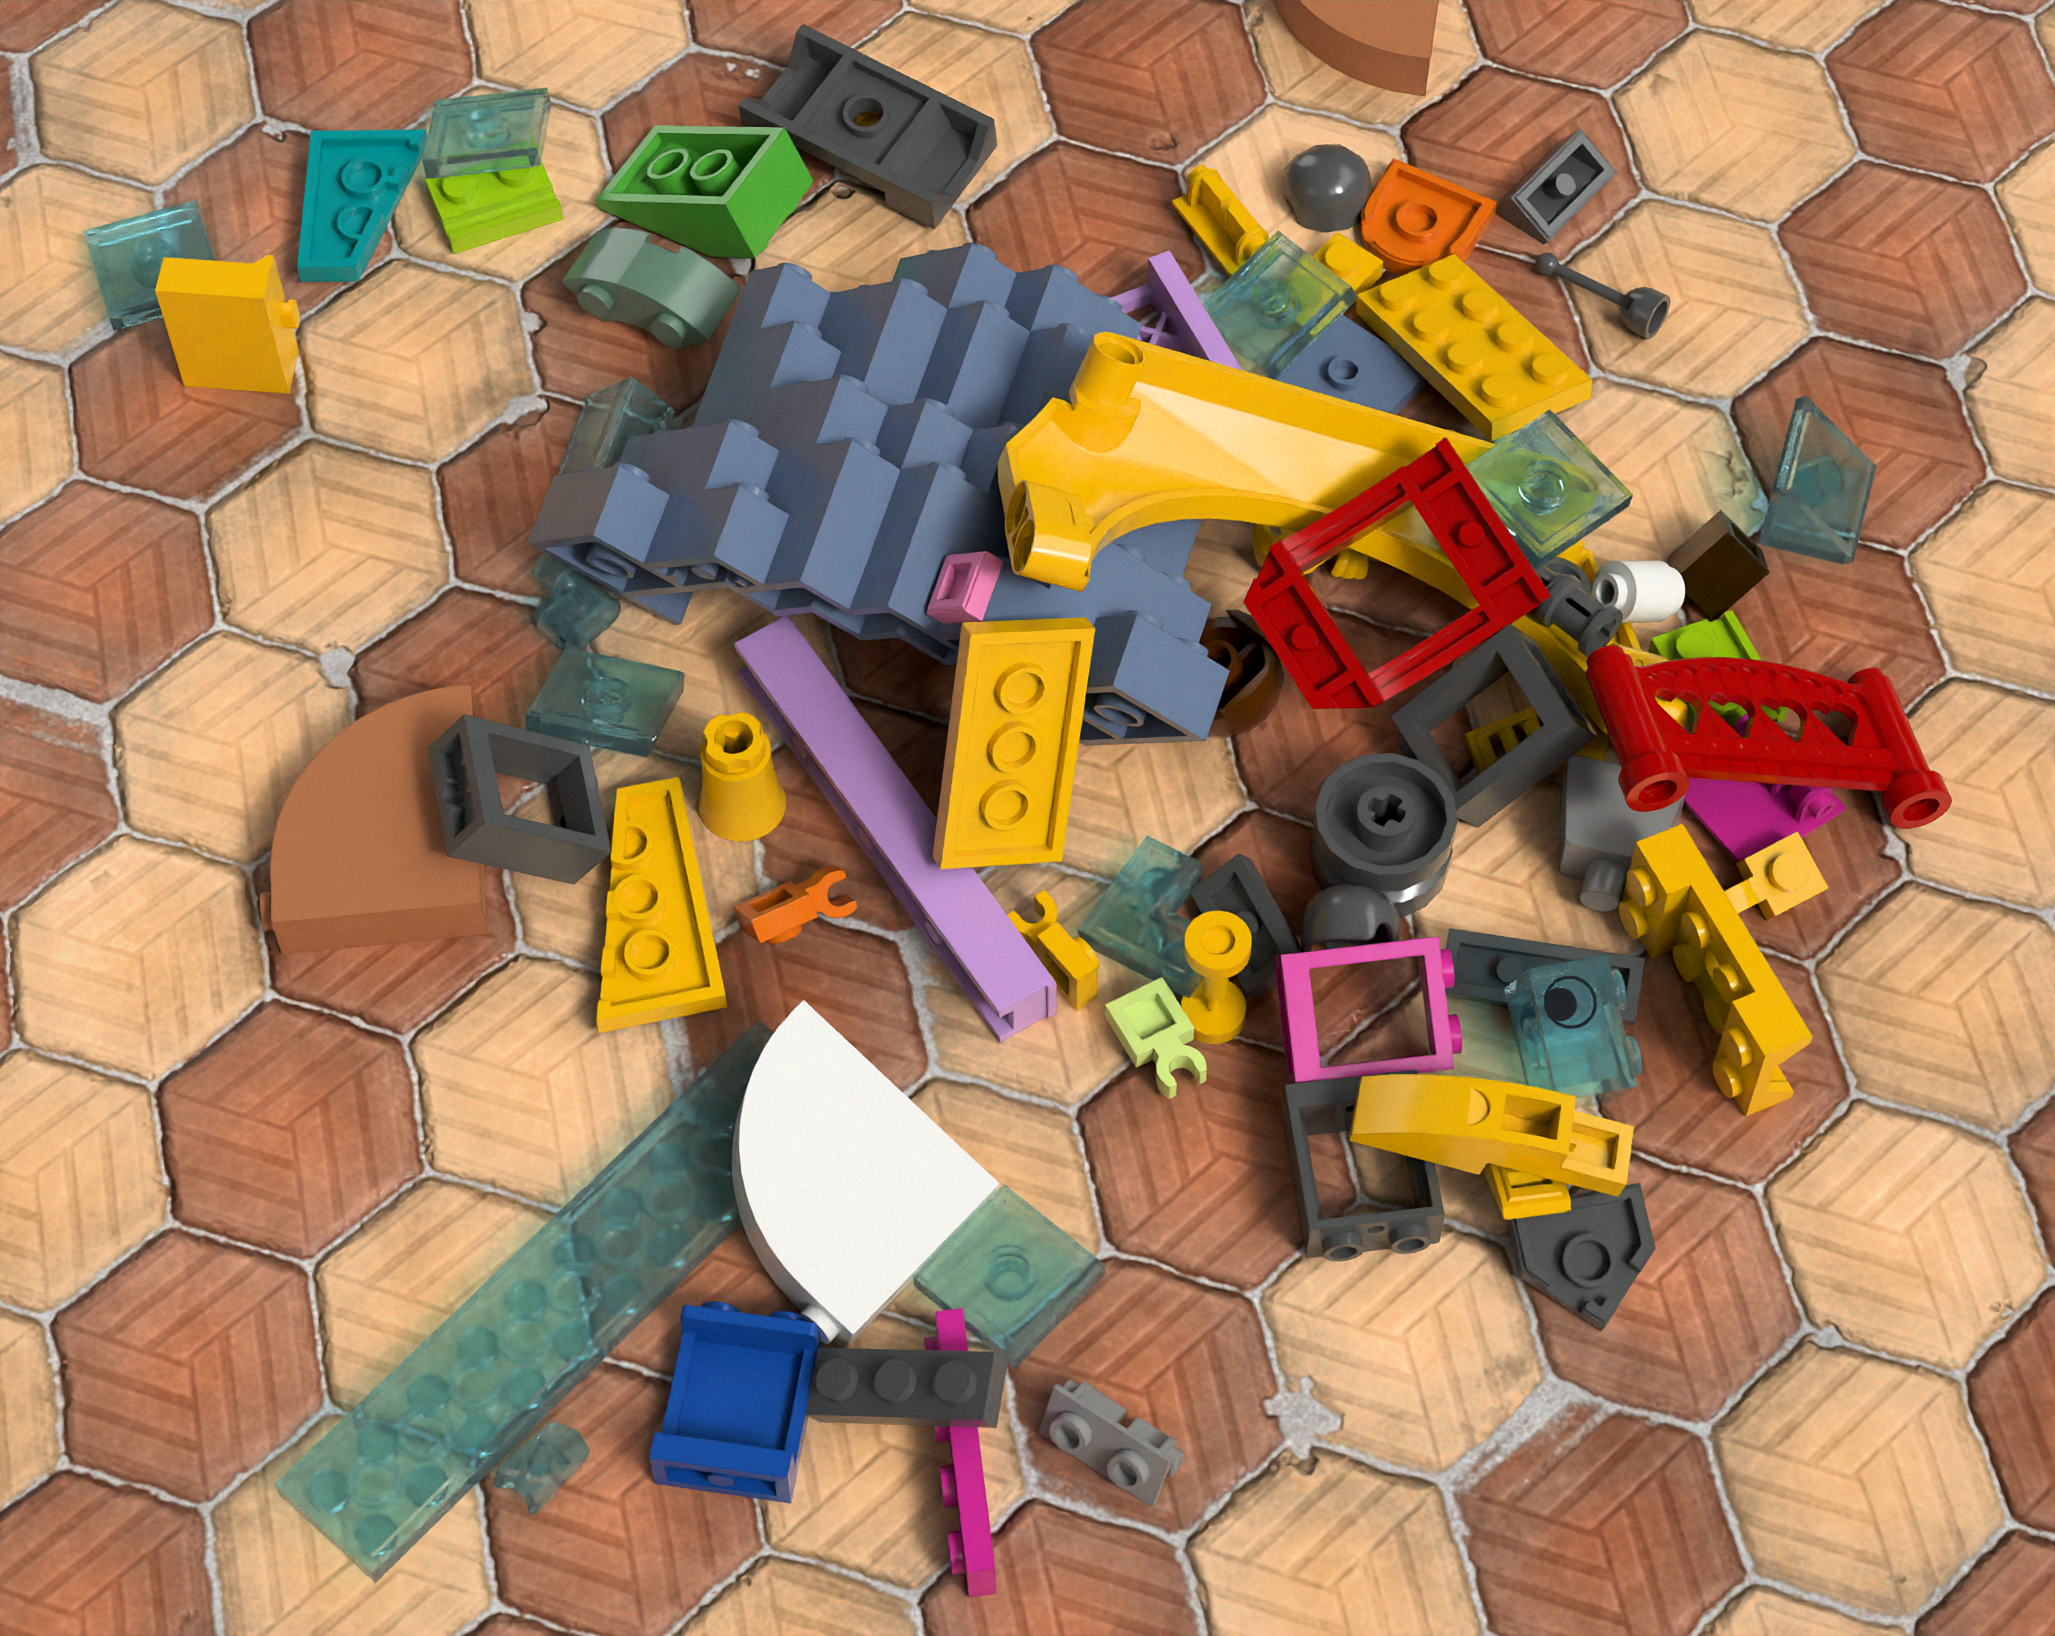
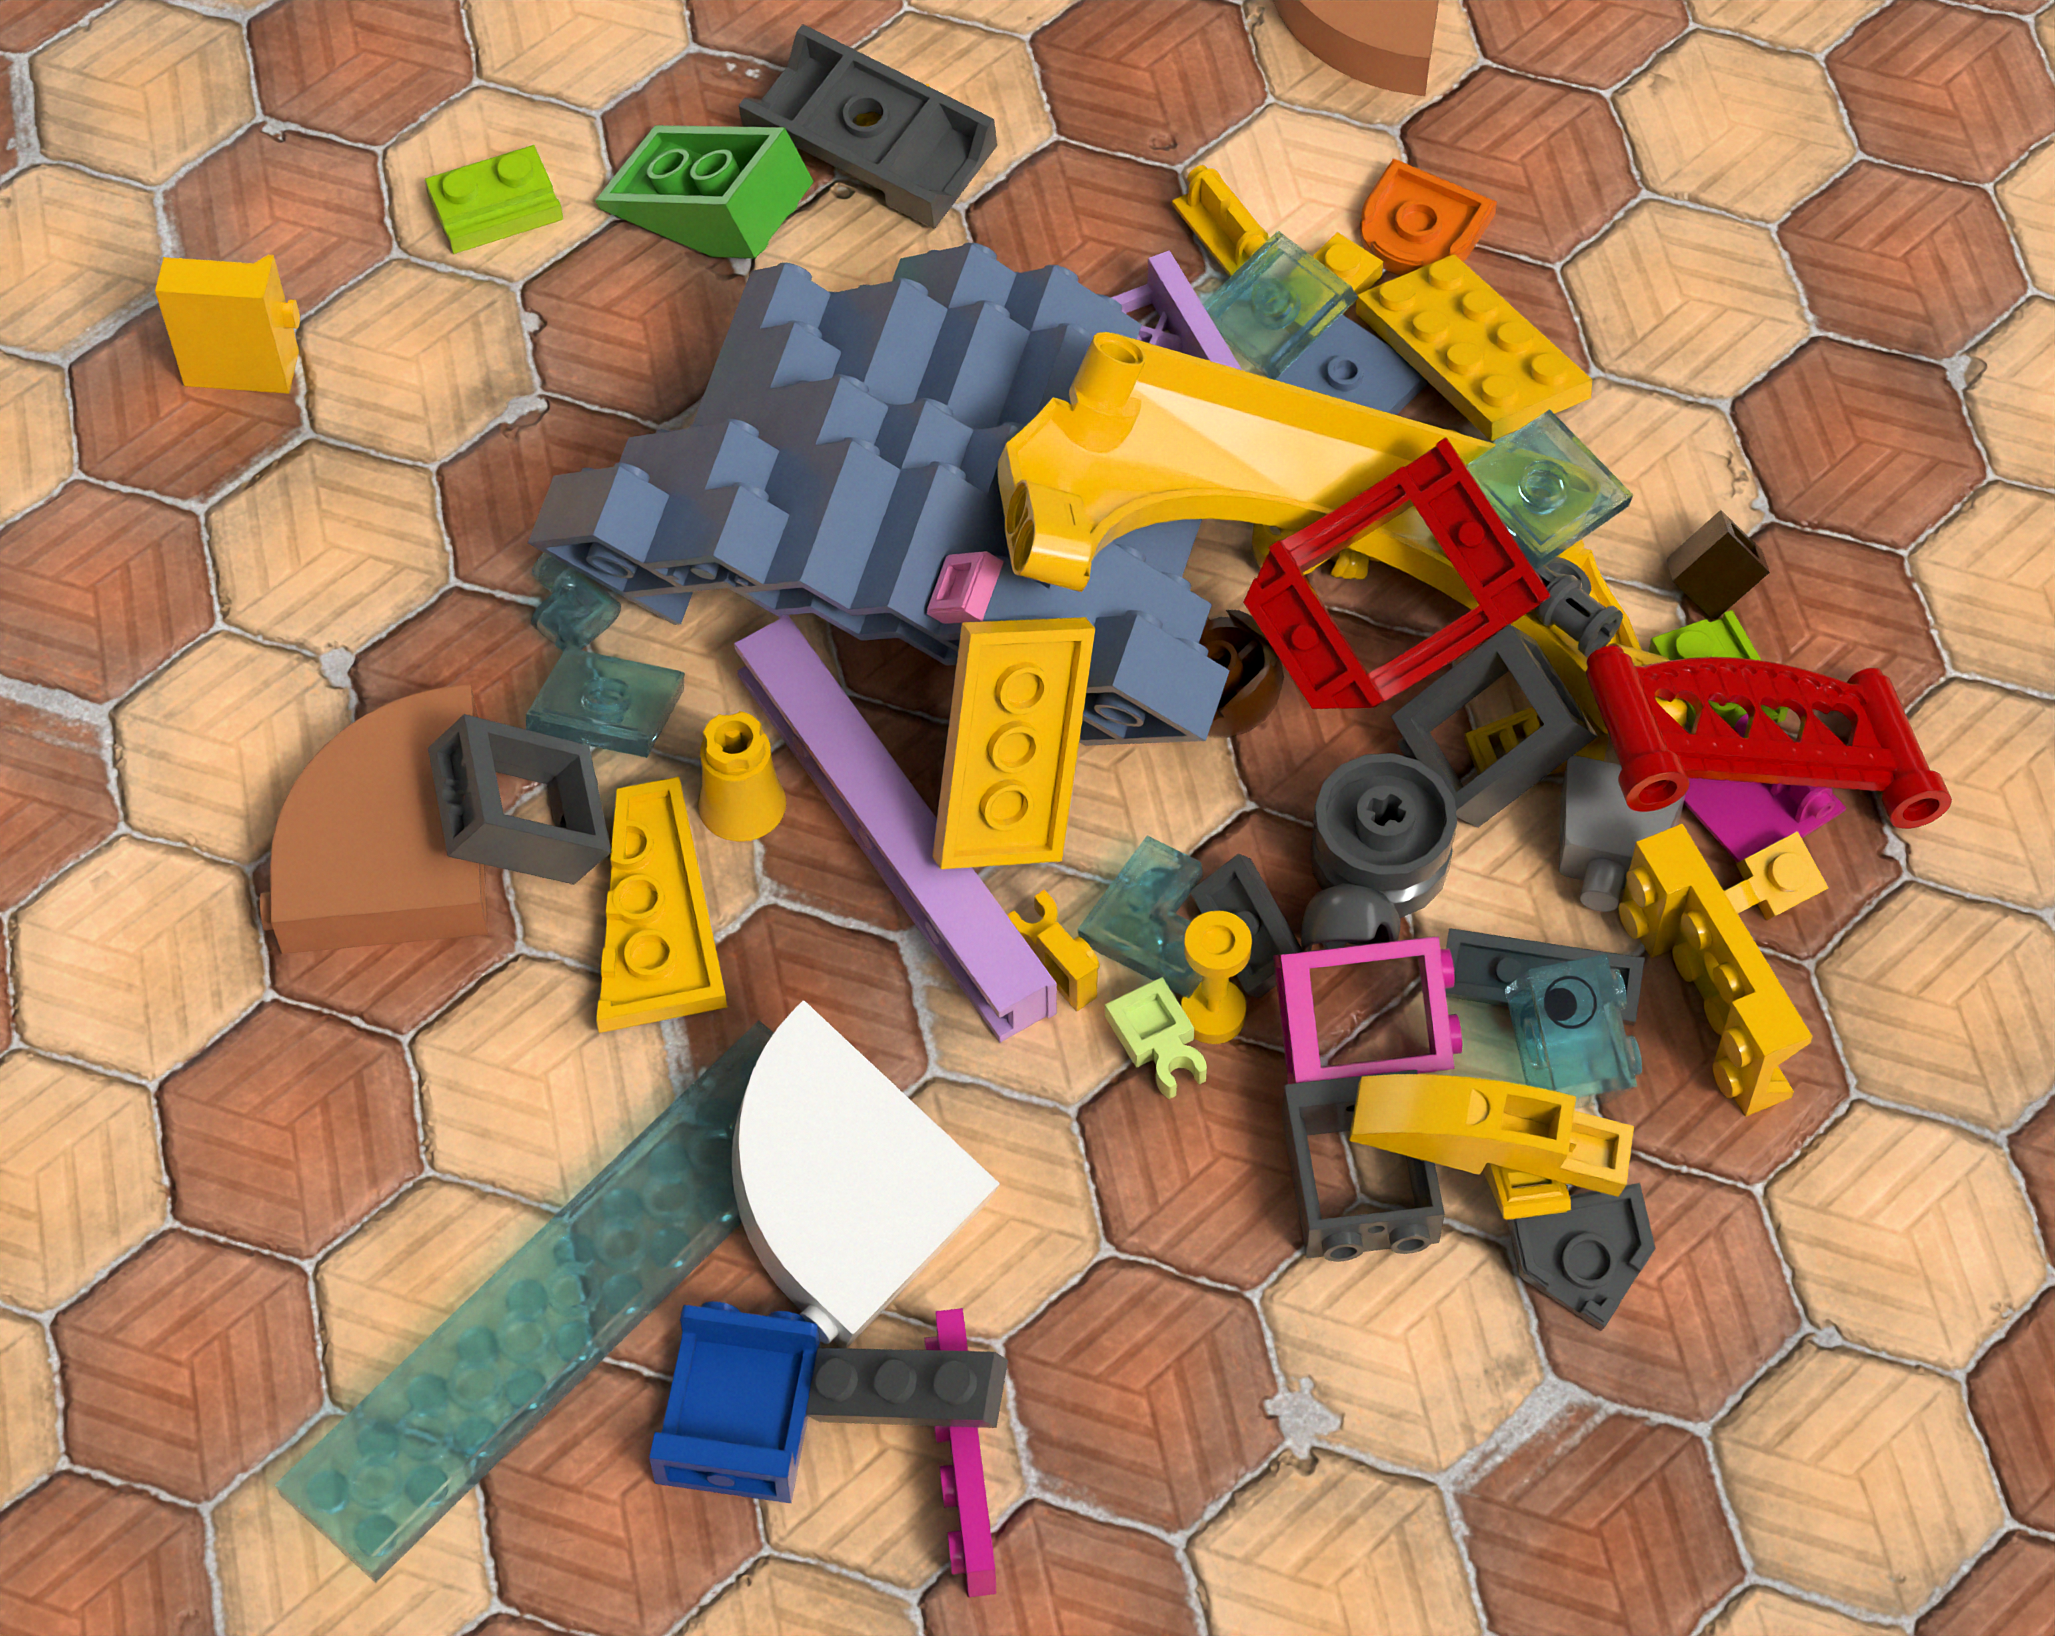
clear light blue plate [83,200,216,331] -> none
teal wing [297,129,429,282] -> none
clear light blue plate [422,87,551,179] -> none
clear light blue piece [493,1422,590,1515] -> none
clear light blue panel [557,376,675,475] -> none
sand green brick [562,228,742,351] -> none
orange plate [734,865,858,944] -> none
clear light blue plate [913,1183,1105,1369] -> none
light grey hinge [1038,1380,1186,1507] -> none
dark grey hair [1283,144,1372,232] -> none
dark grey slope [1496,129,1617,244] -> none
dark grey hinge [1536,252,1671,339] -> none
white brick [1592,560,1685,623] -> none
clear light blue slope [1758,395,1876,565] -> none

